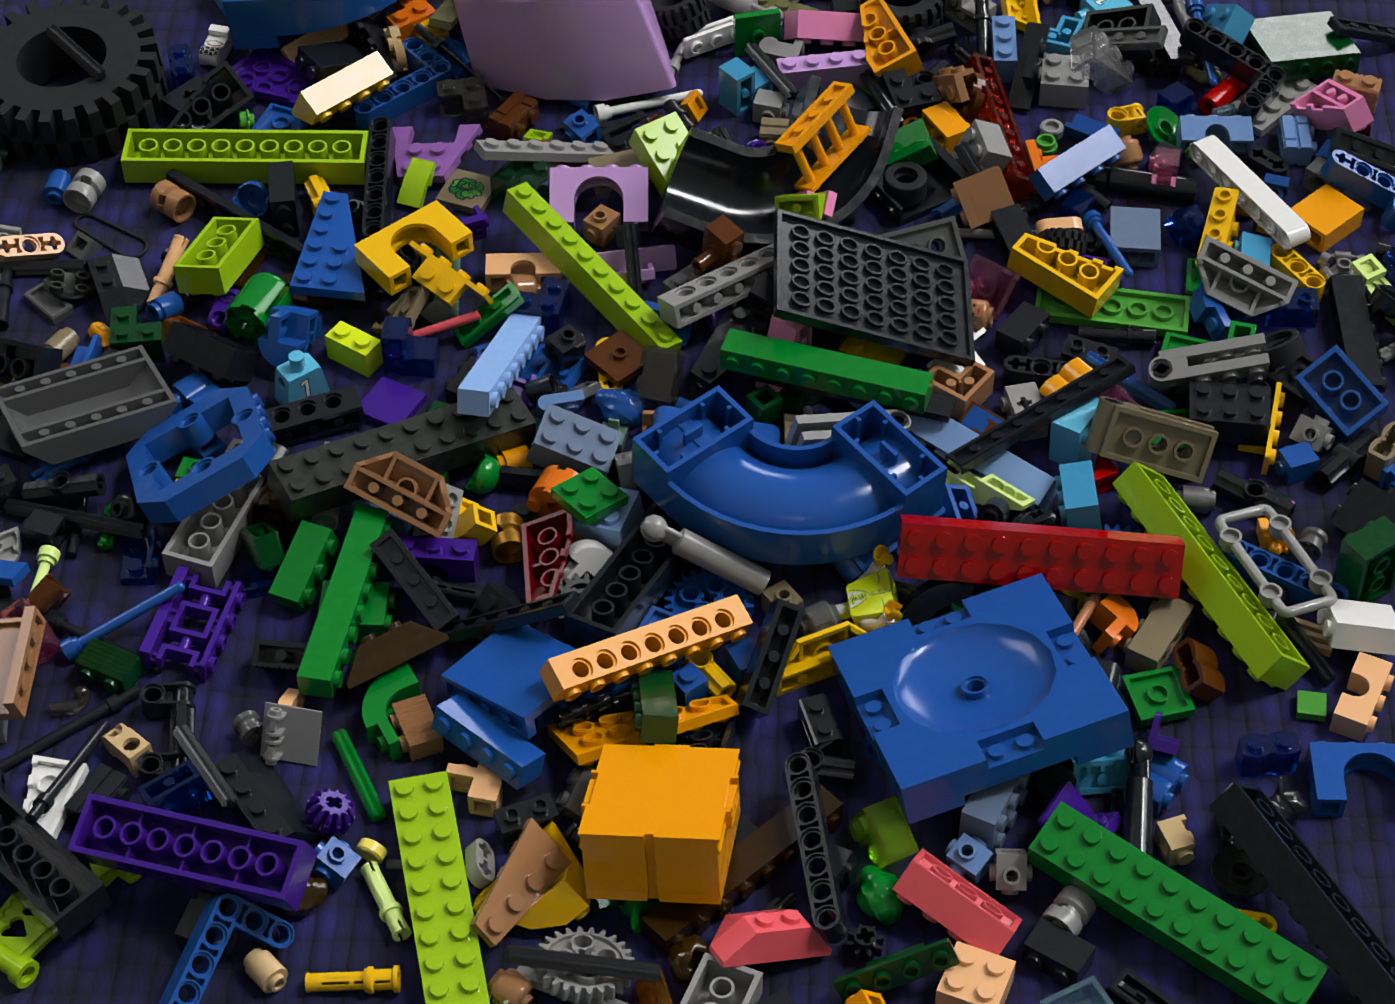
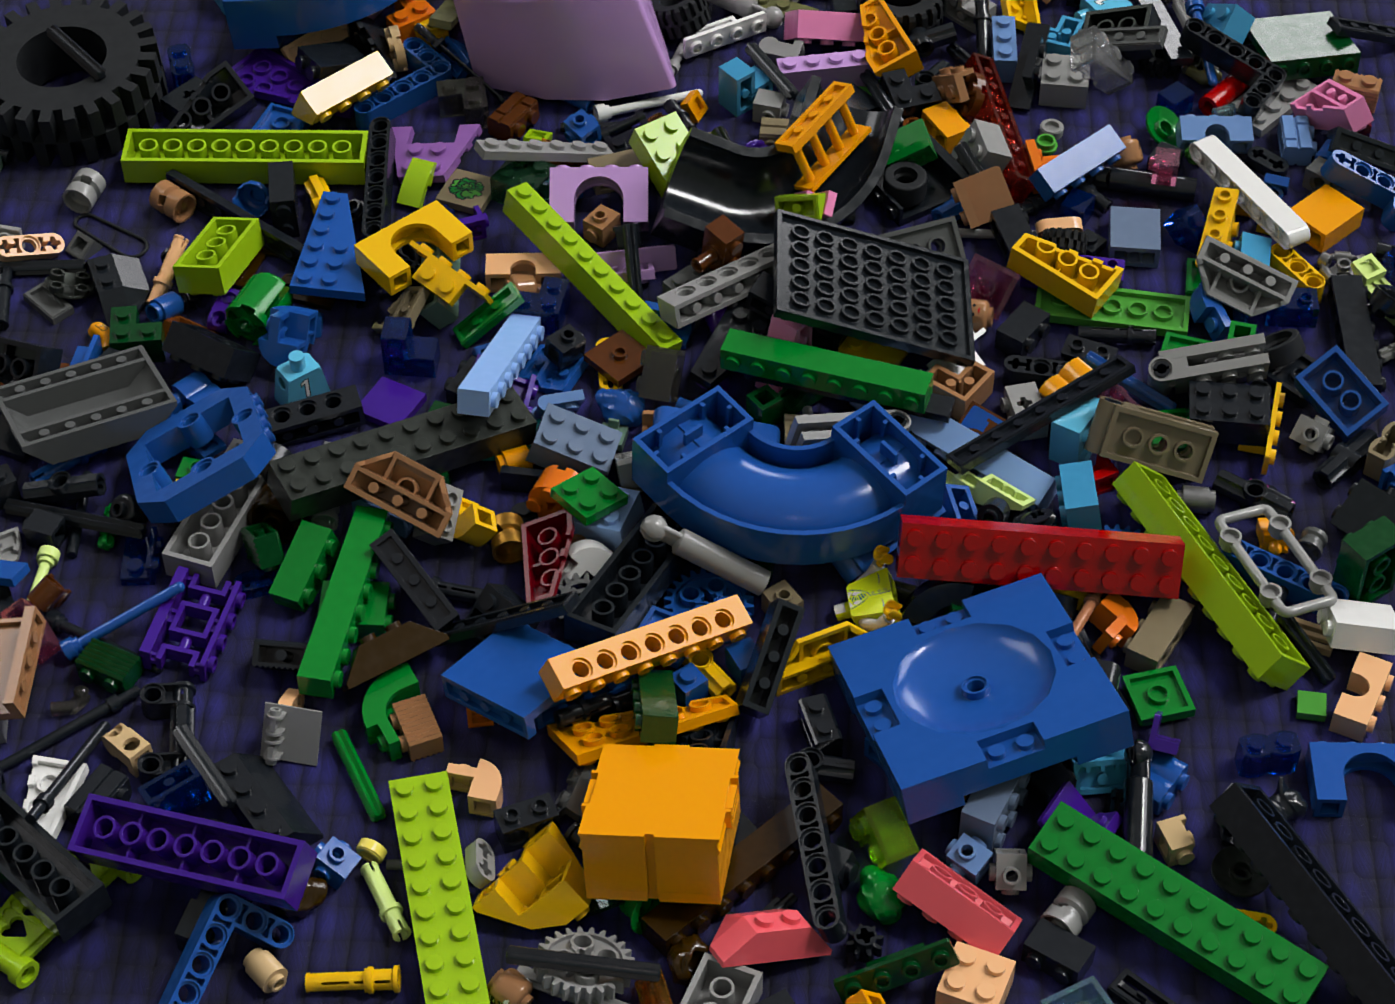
blue brick [42,169,72,205] -> none
dark tan brick [43,327,80,363] -> none
white leg [199,24,233,67] -> none
dark grey wheel [232,710,263,747] -> none
bright green plate [238,109,255,130] -> none
dark purple gear [304,787,356,837] -> none
neon yellow brick [325,320,384,377] -> none
coral bar [381,310,481,351] -> none
dark purple arch [398,535,479,582] -> none
blue brick [431,693,546,790] -> none
green hair [465,454,501,495] -> none
medium nougat wing [470,818,572,948] -> none
black piece [525,374,568,404] -> none
flat silver tile [568,381,602,398] -> none
green plate [733,8,781,57] -> none
dark grey head [799,600,842,636] -> none
blue panel [1064,113,1121,142] -> none
blue piece [1082,210,1134,278] -> none
yellow piece [1105,103,1148,138] -> none
reddish brown brick [1173,637,1225,703] -> none
blue brick [1274,441,1320,486] -> none

